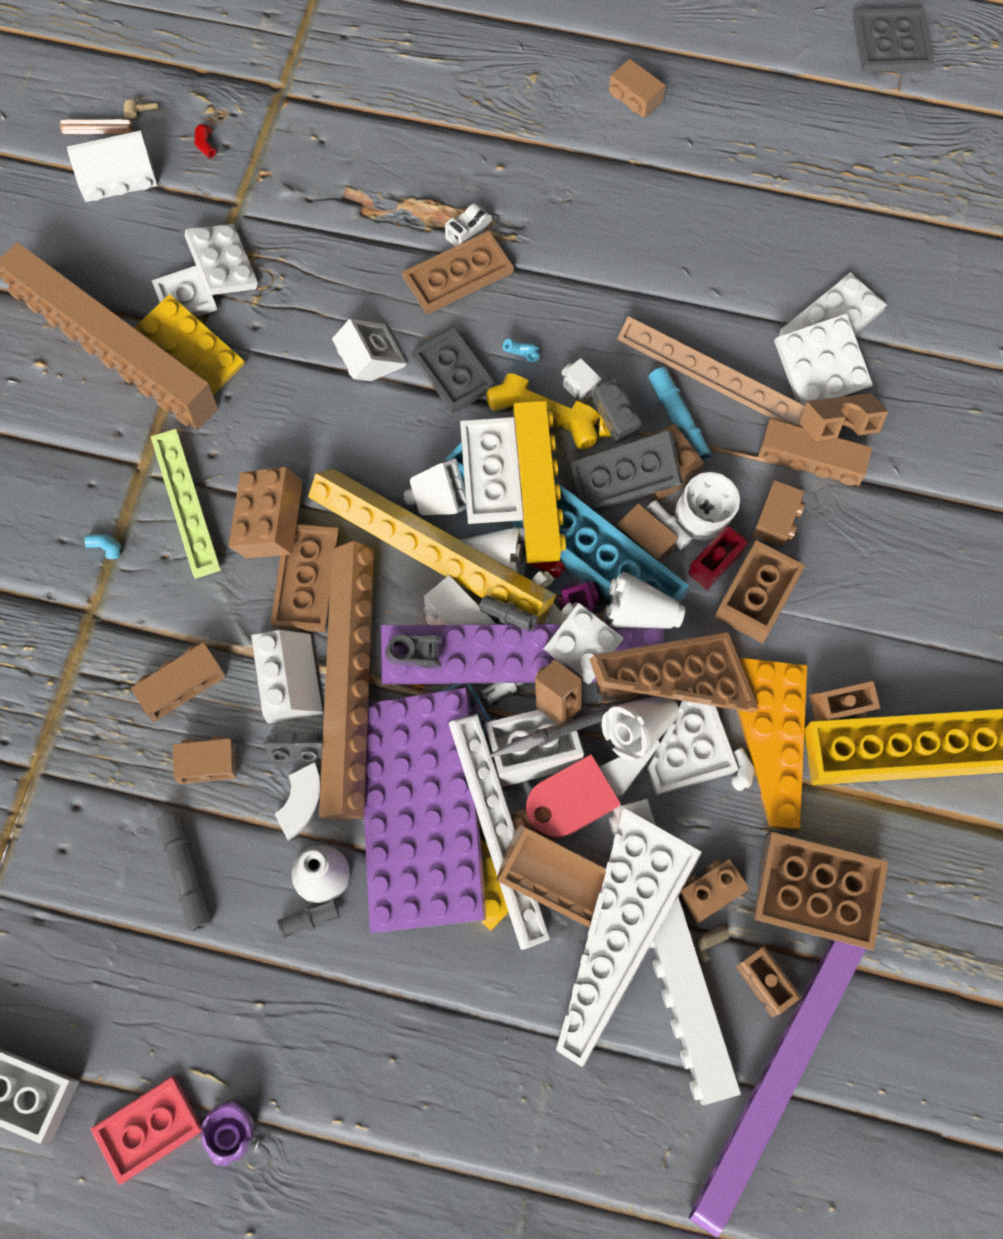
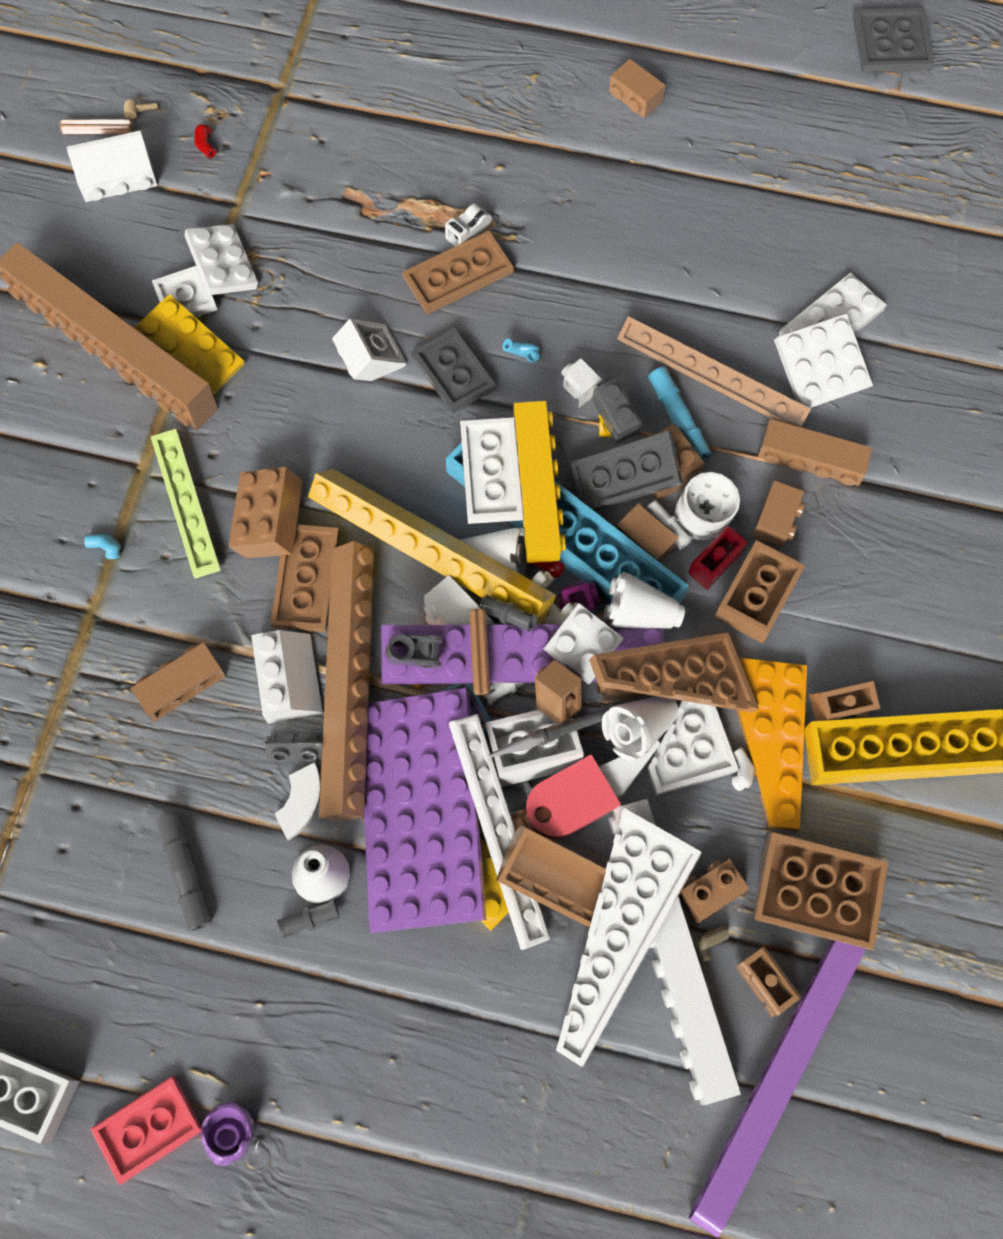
medium nougat brick [173,736,237,784] -> none
white torso [404,458,467,515] -> none
yellow plate [486,373,599,449] -> none
medium nougat arch [799,393,889,441] -> none
none -> medium nougat axle [469,609,490,695]

